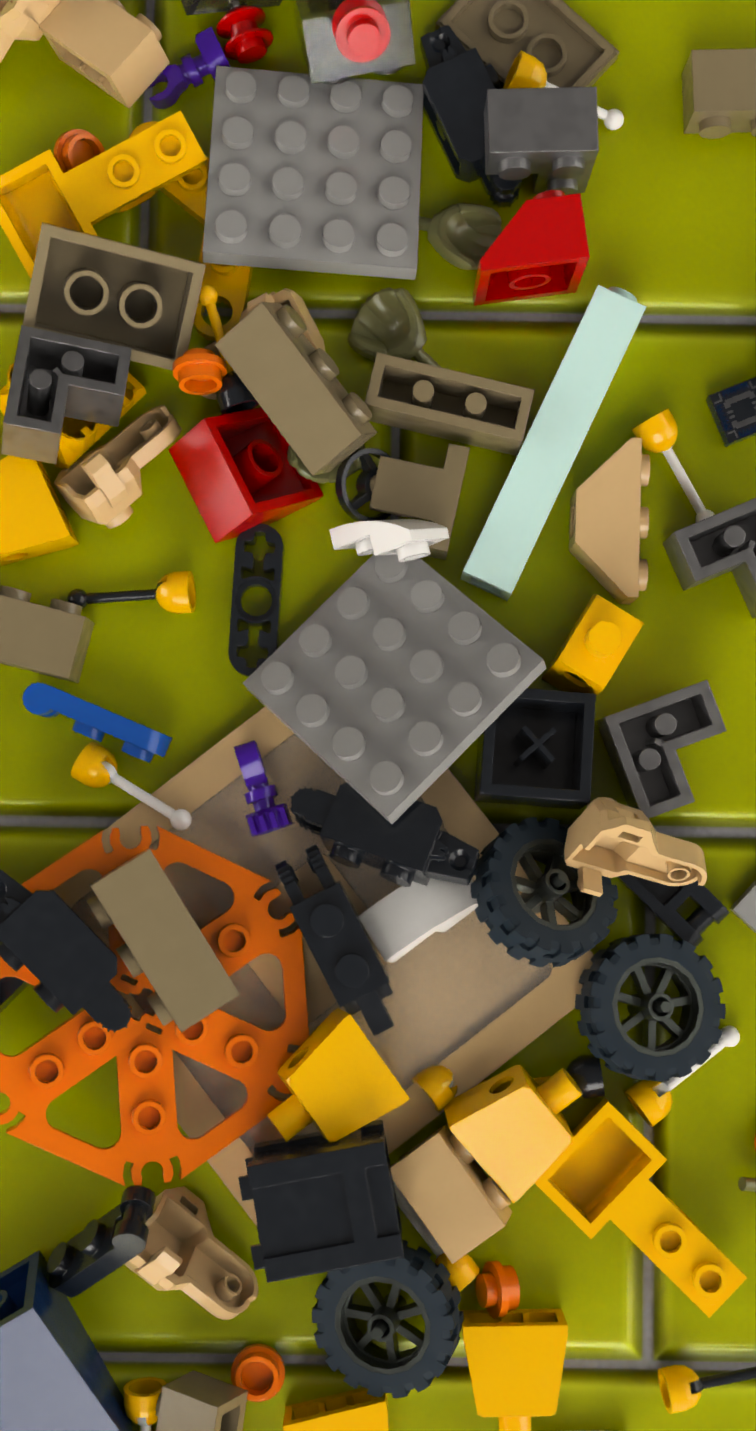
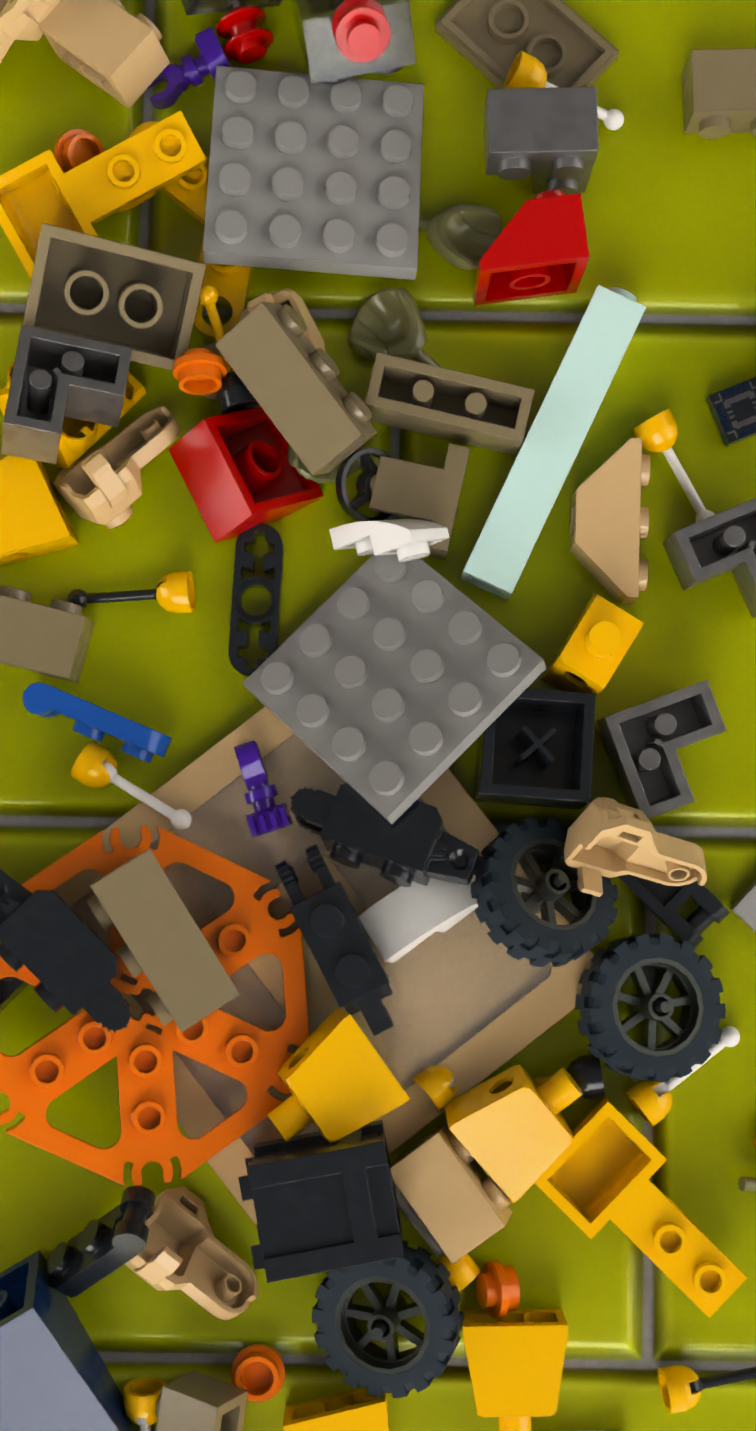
black hinge [420,25,522,208] -> none

